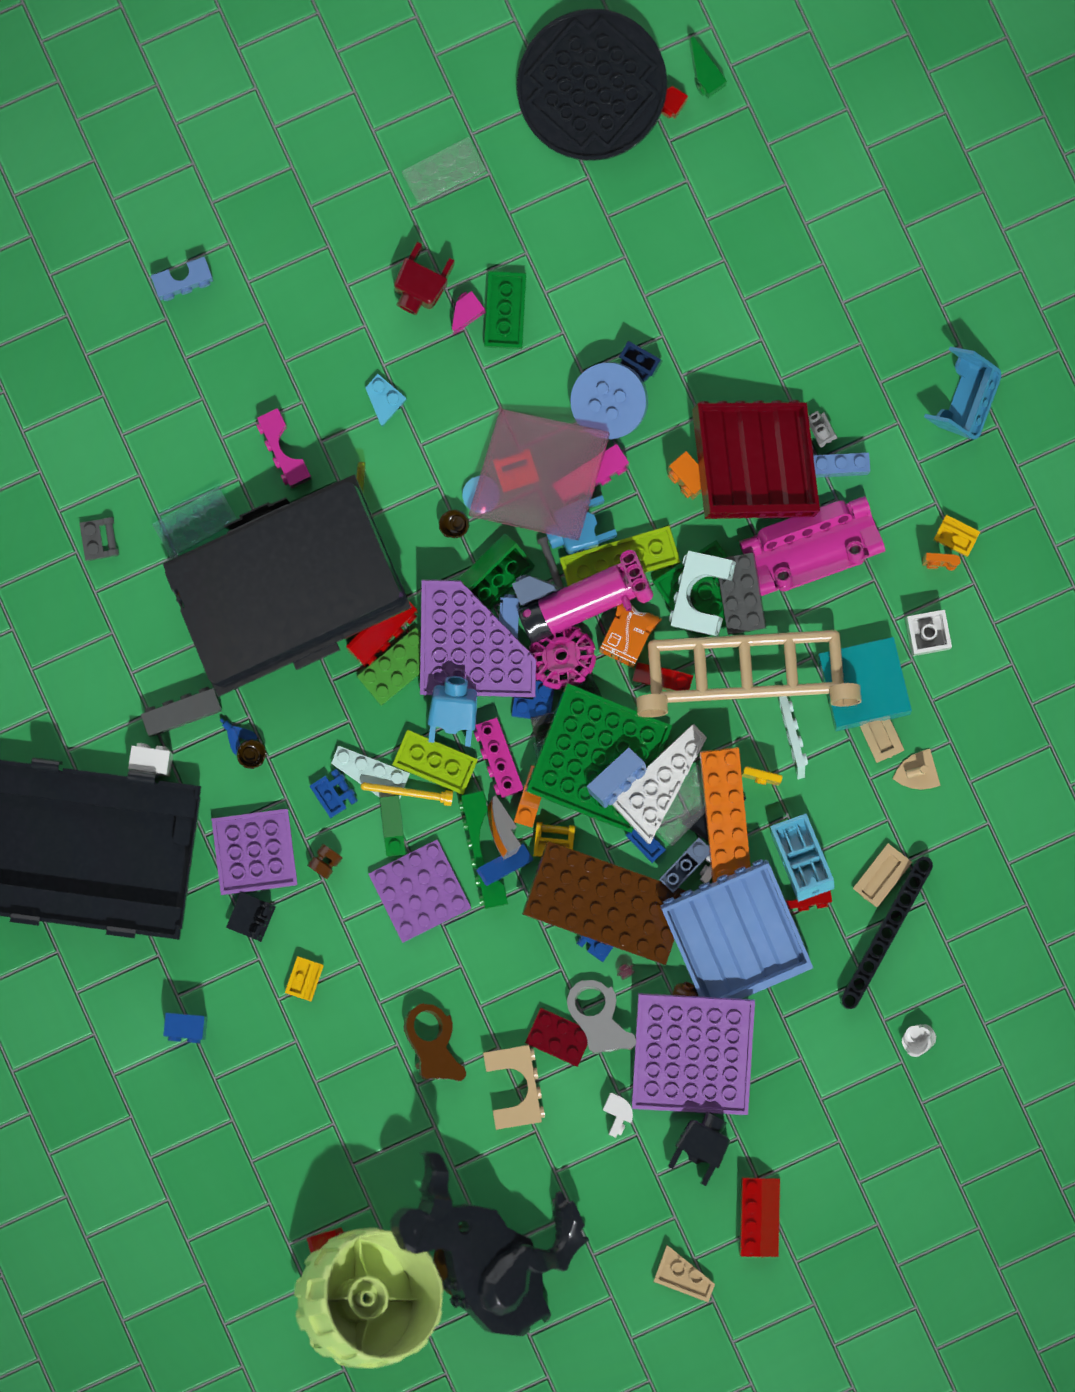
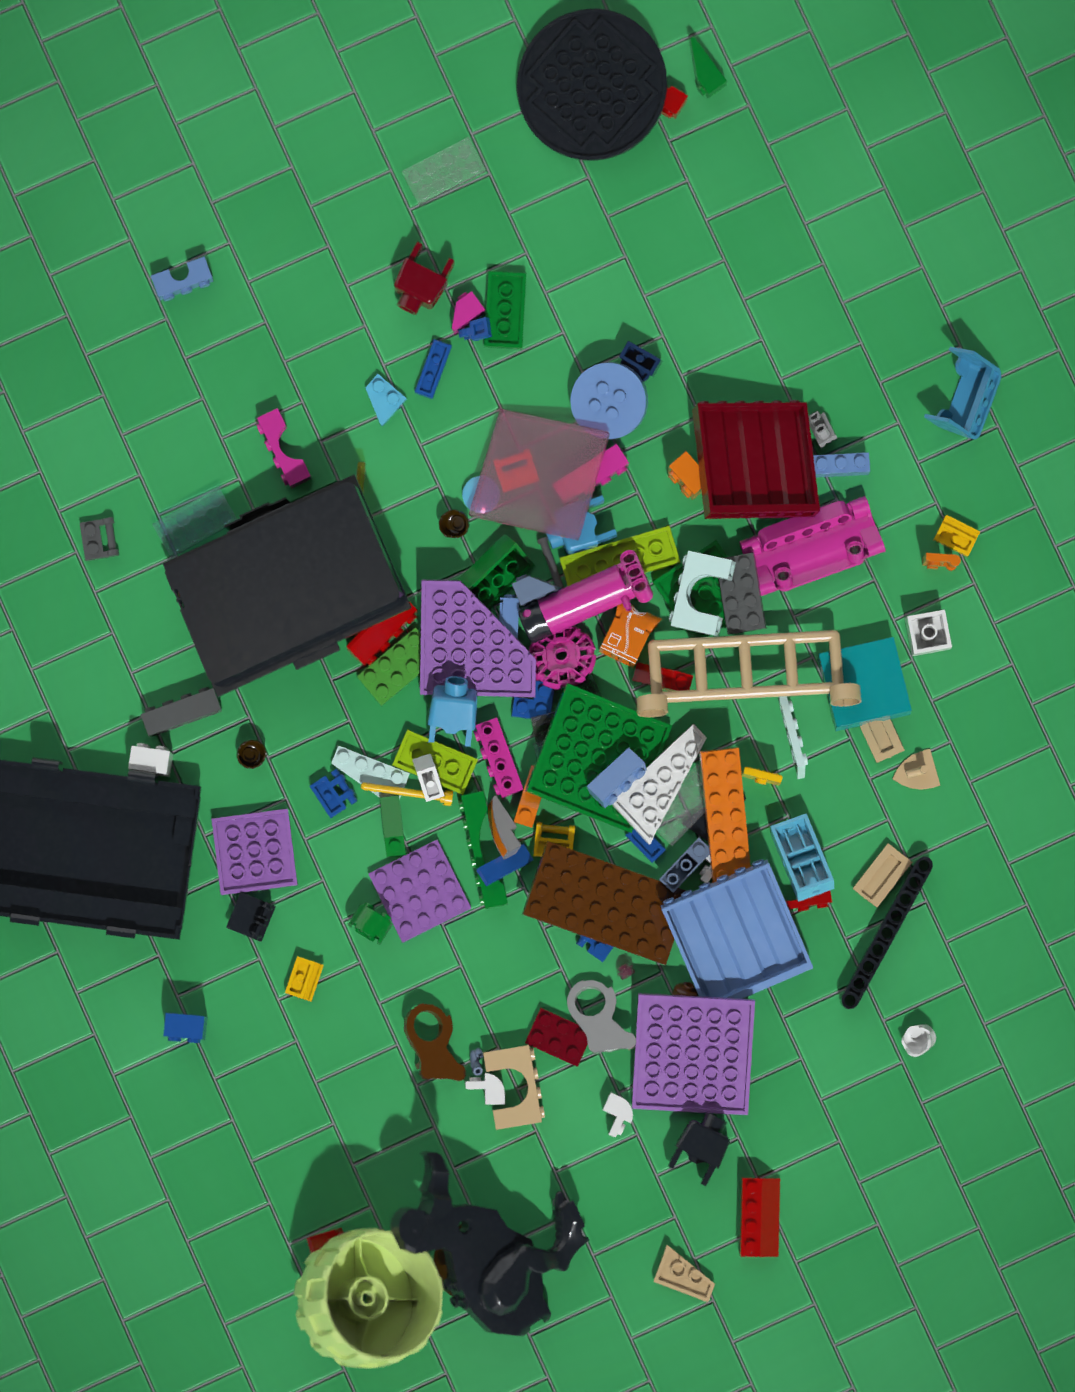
blue piece [220,718,258,755] -> none
reddish brown wheel [307,844,343,879] -> none
none -> green brick [348,902,393,945]
none -> white slope [412,754,444,802]
none -> blue tile [415,339,452,399]
none -> blue plate [458,317,492,341]
none -> white brick [466,1073,505,1105]
none -> sand blue arm [470,1048,483,1075]

